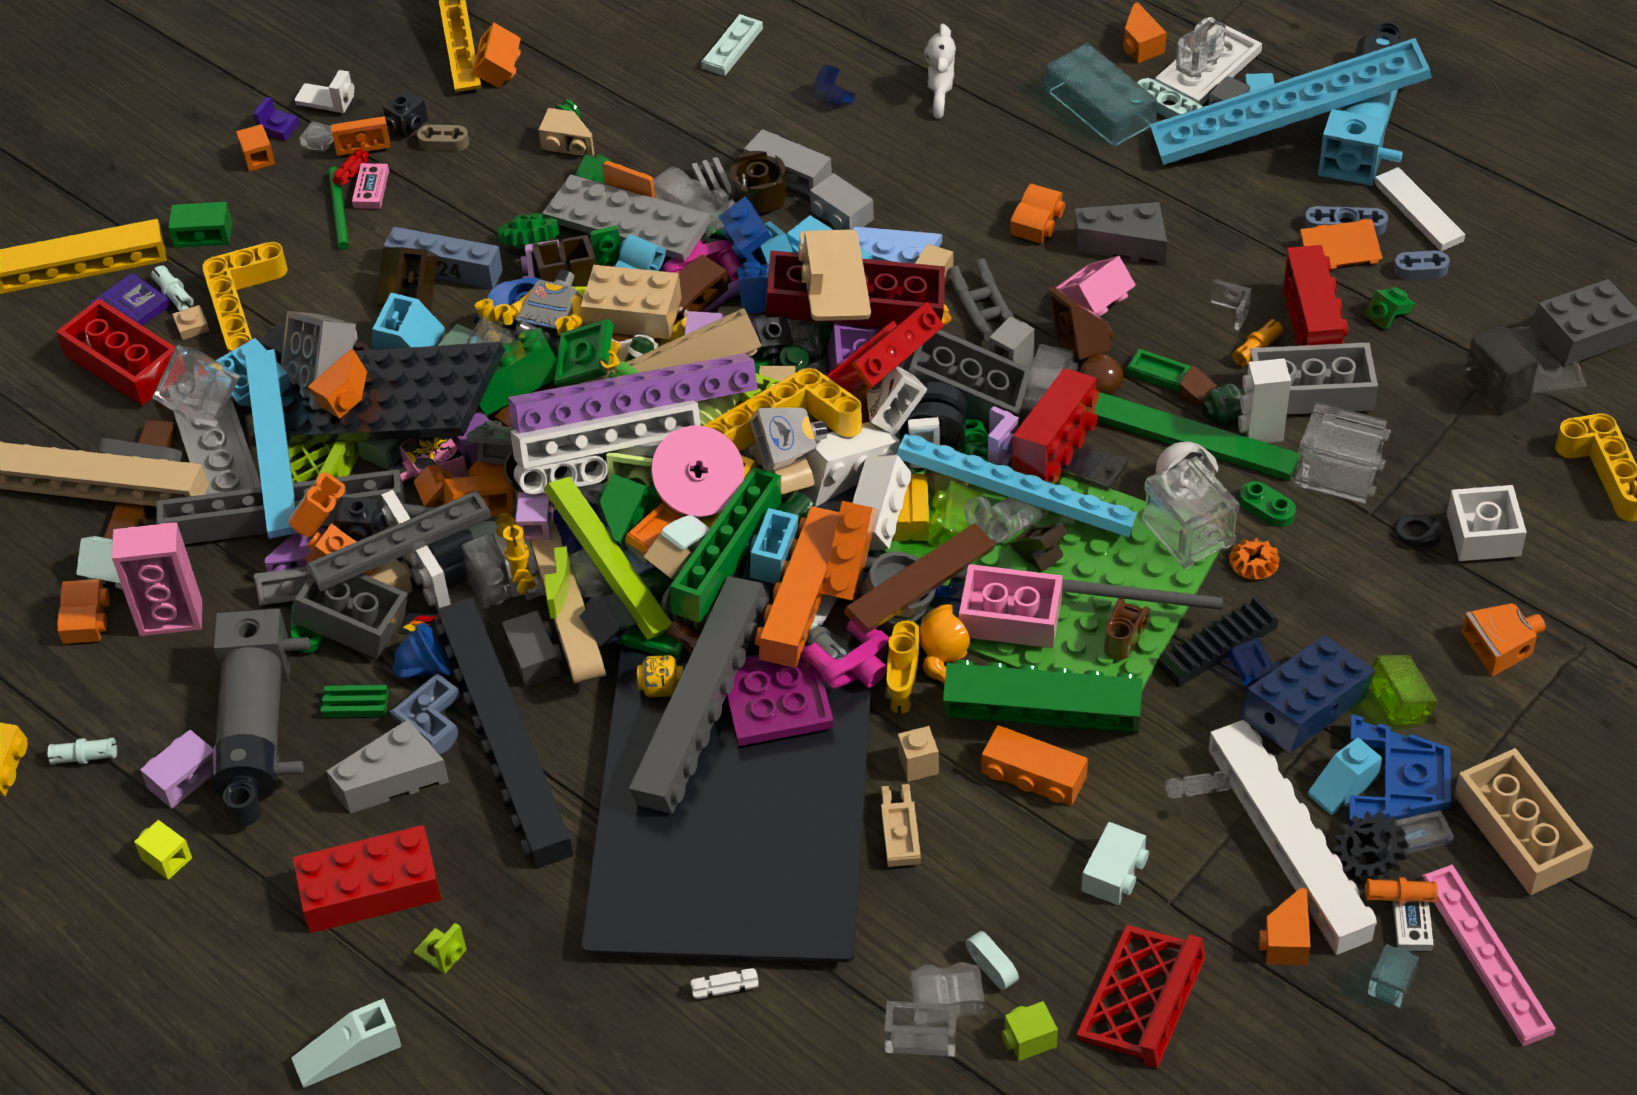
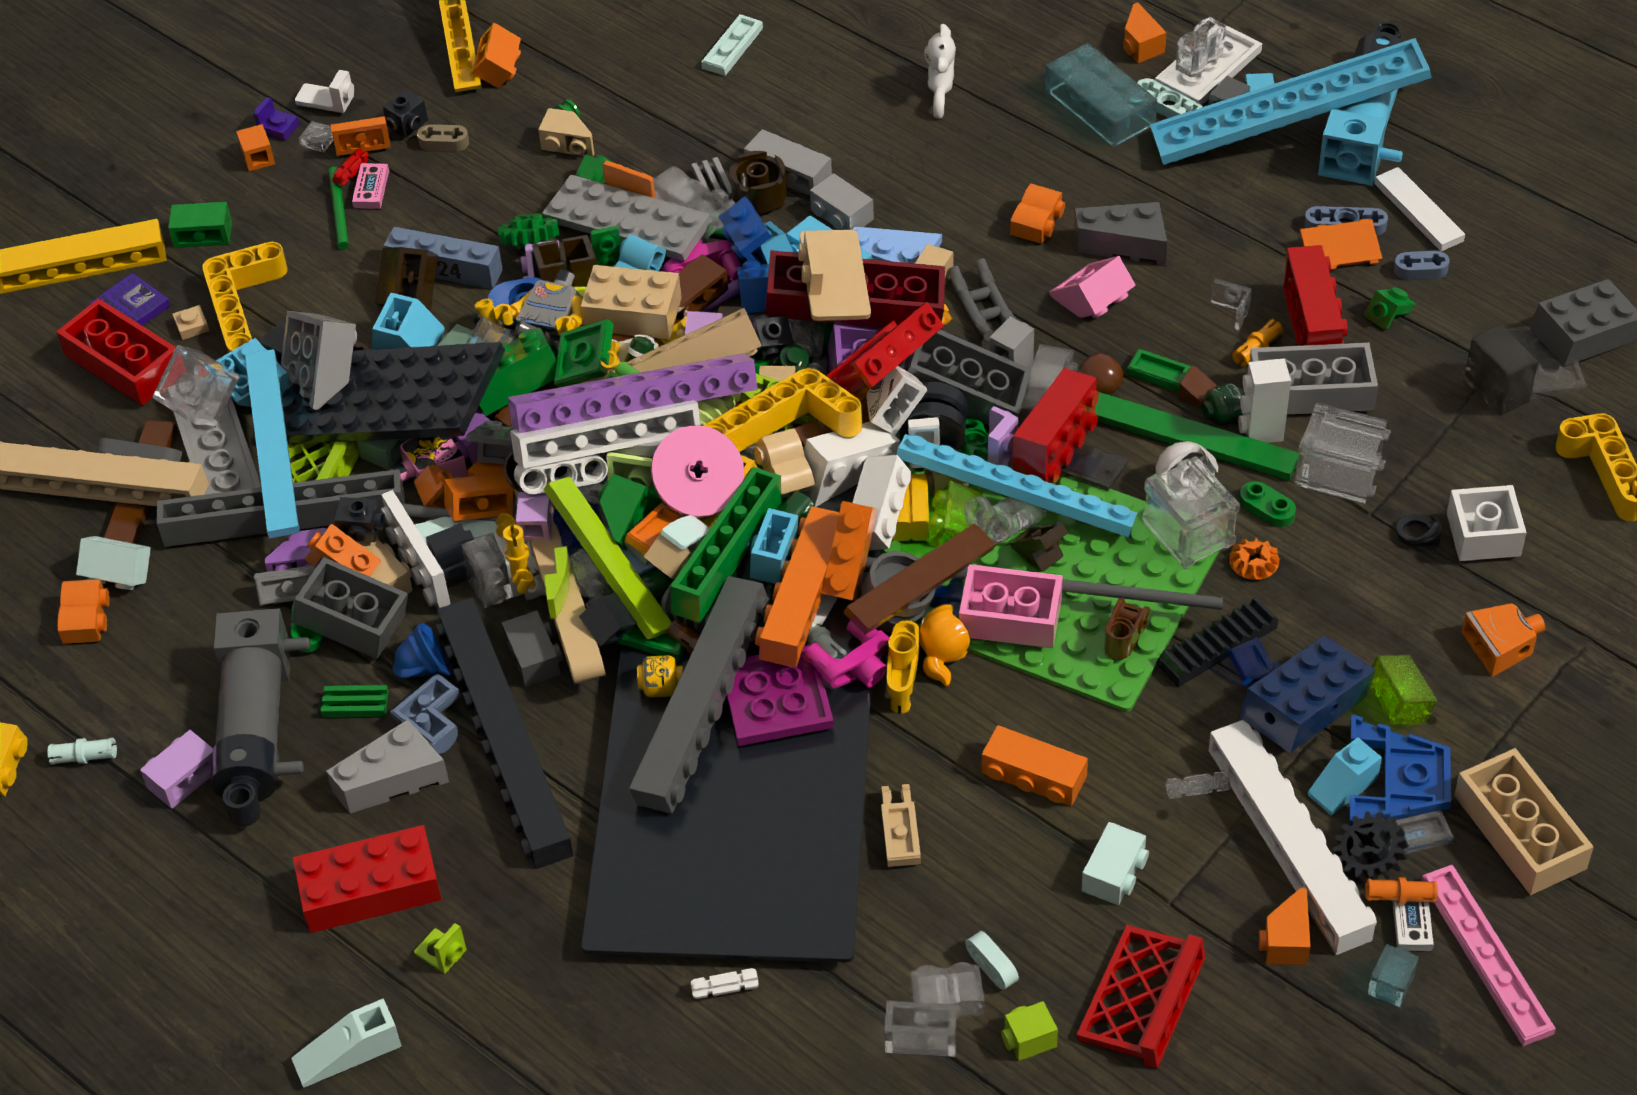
bright pink brick [112,522,202,636] -> none
neon yellow brick [134,820,192,880] -> none
light aqua pin [151,266,194,311] -> none
orange brick [288,472,345,537] -> none
dark grey tile [306,490,491,591] -> none
orange slope [308,349,367,419] -> none
black sticker [399,609,438,634] -> none
light grey torso [749,408,827,472] -> none
clear blue bracket [814,64,856,105] -> none
tan brick [898,726,939,782] -> none
green brick [943,660,1143,733] -> none
reddish brown slope [1048,287,1113,360] -> none

